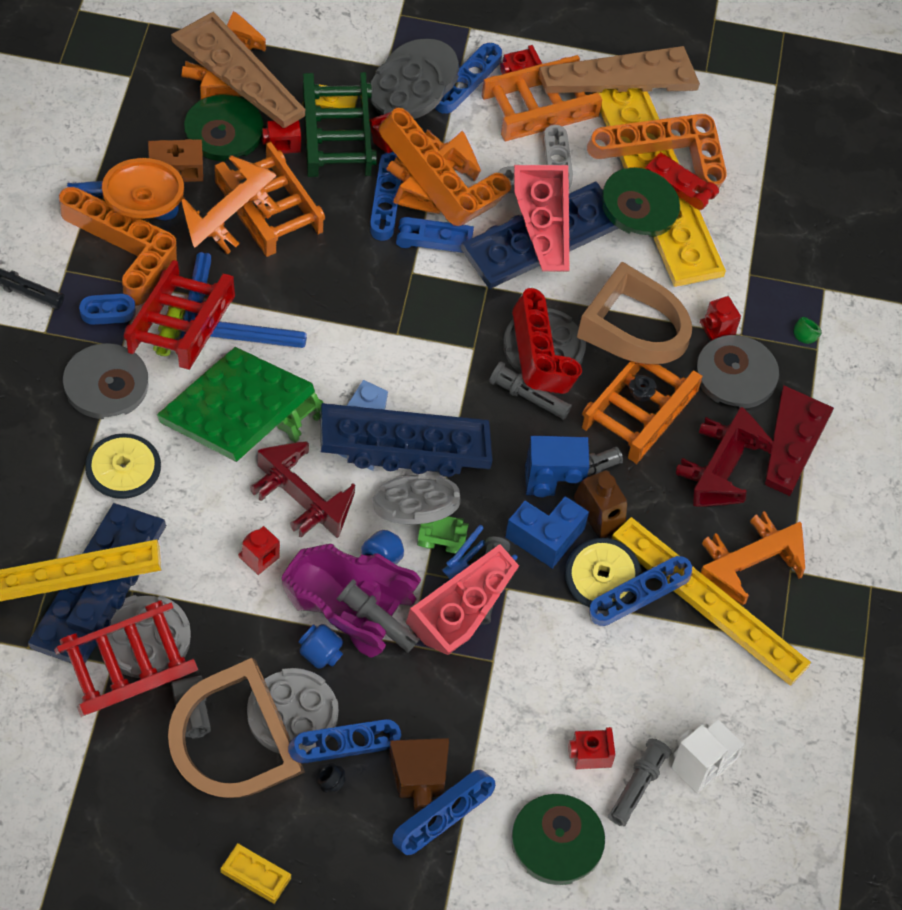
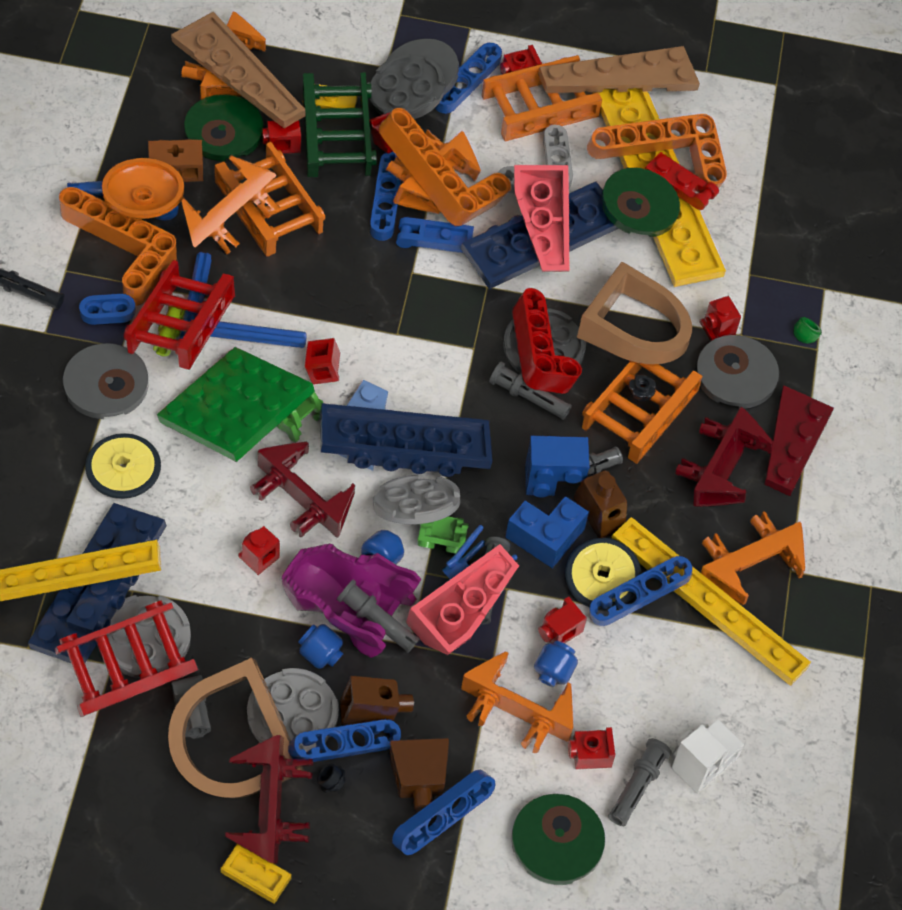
none -> dark red hose [225,735,313,864]
none -> red brick [305,338,341,384]
none -> reddish brown torso [339,676,414,726]
none -> orange hose [461,651,573,753]
none -> blue head [534,641,578,687]
none -> red brick [538,596,587,644]

